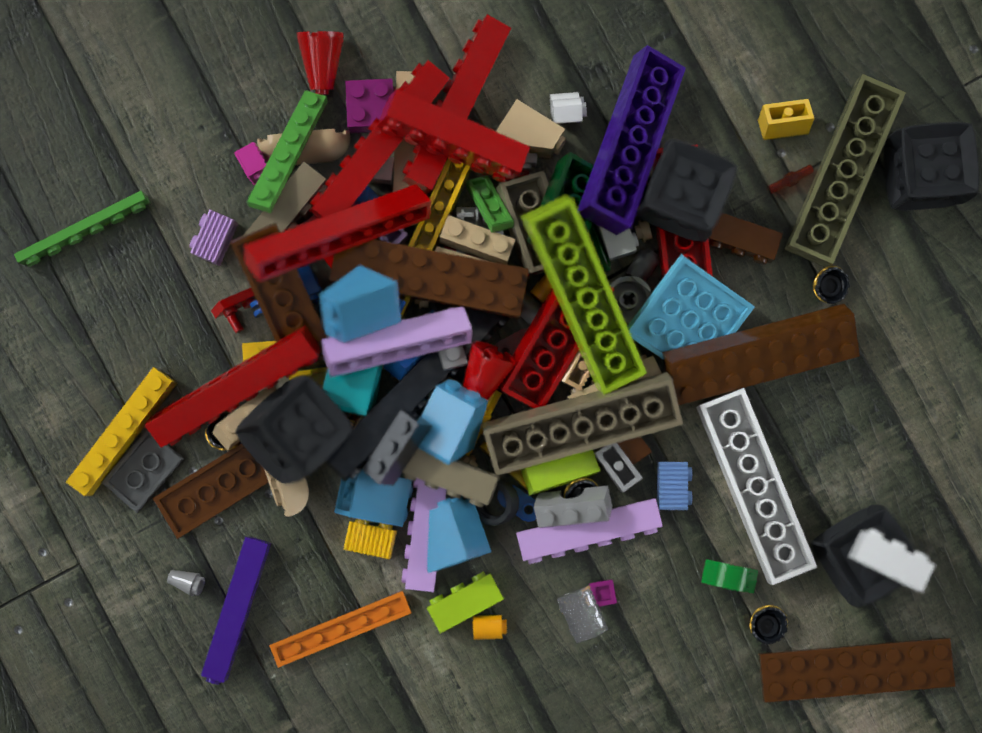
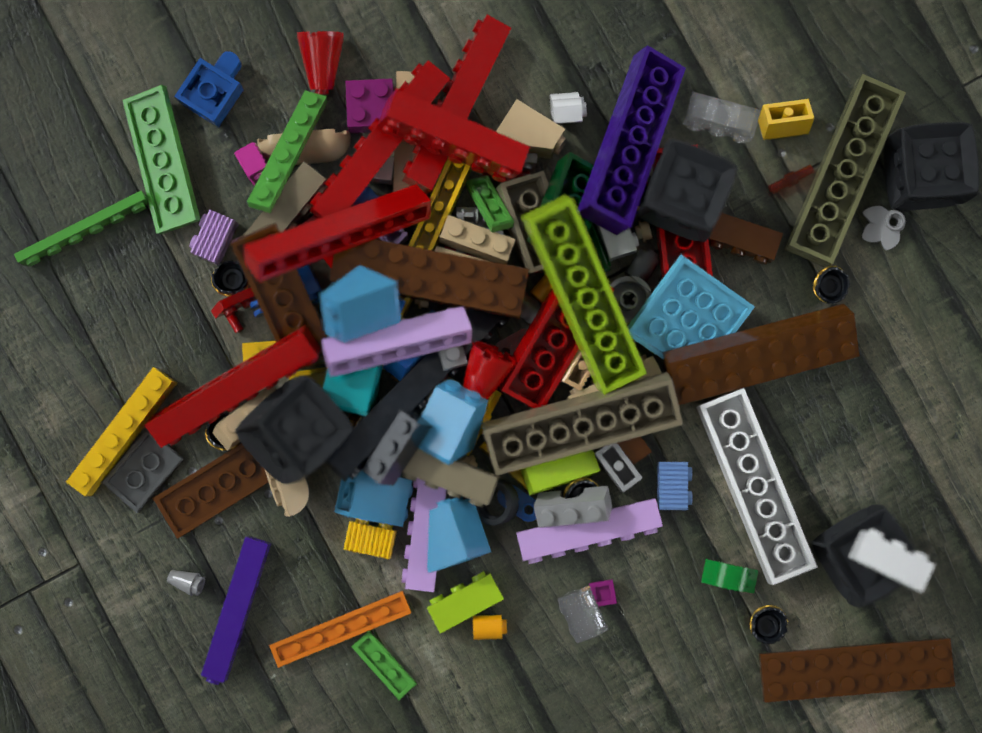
none -> bright green plate [122,85,201,234]
none -> blue brick [174,51,244,128]
none -> black hair [211,260,249,297]
none -> bright green tile [351,630,417,700]
none -> clear brick [683,92,761,143]
none -> light grey plate [862,206,906,250]

